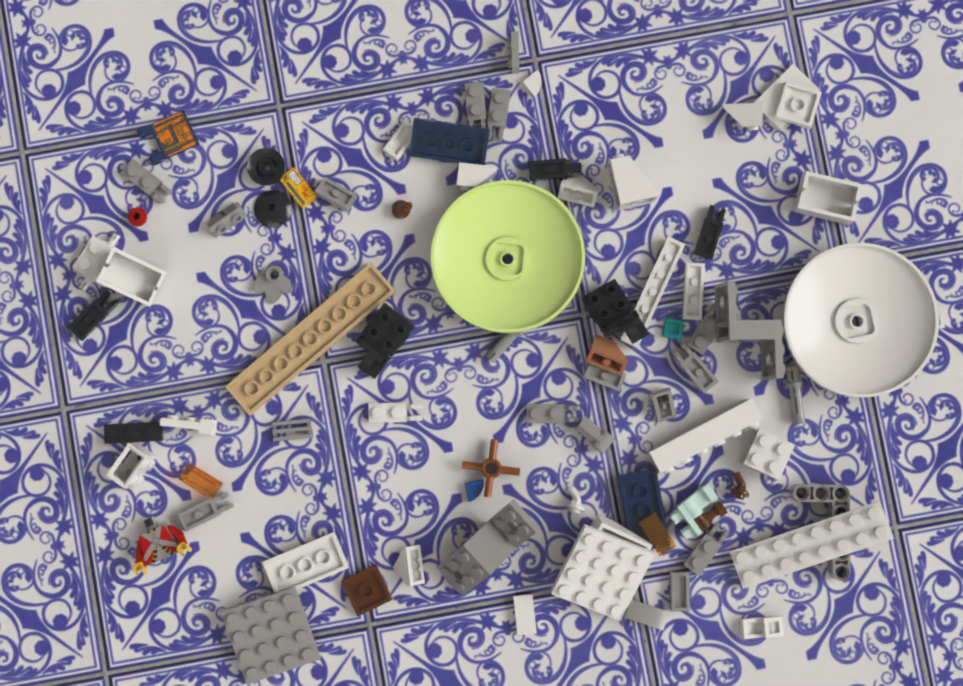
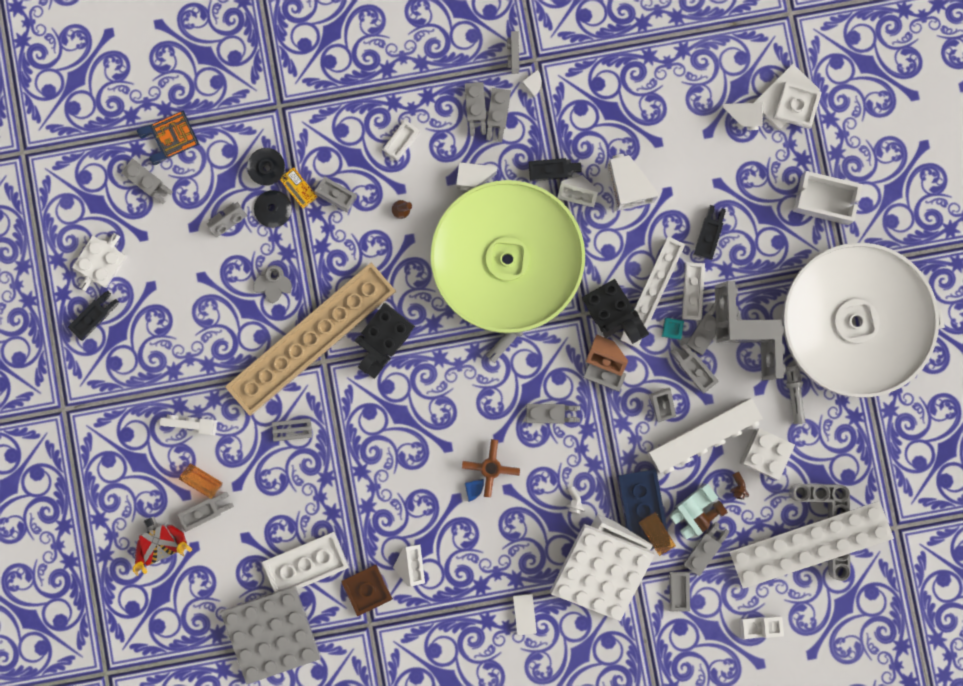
white piece [96,247,167,307] -> none
black plate [104,422,164,444] -> none
white piece [106,443,157,489] -> none
red plate [128,207,147,227] -> none
white hinge [368,403,422,423] -> none
dark blue plate [409,118,490,165] -> none
light grey bracket [437,499,540,596] -> none
light grey piece [575,416,615,454] -> none
light grey slope [624,600,669,631] -> none

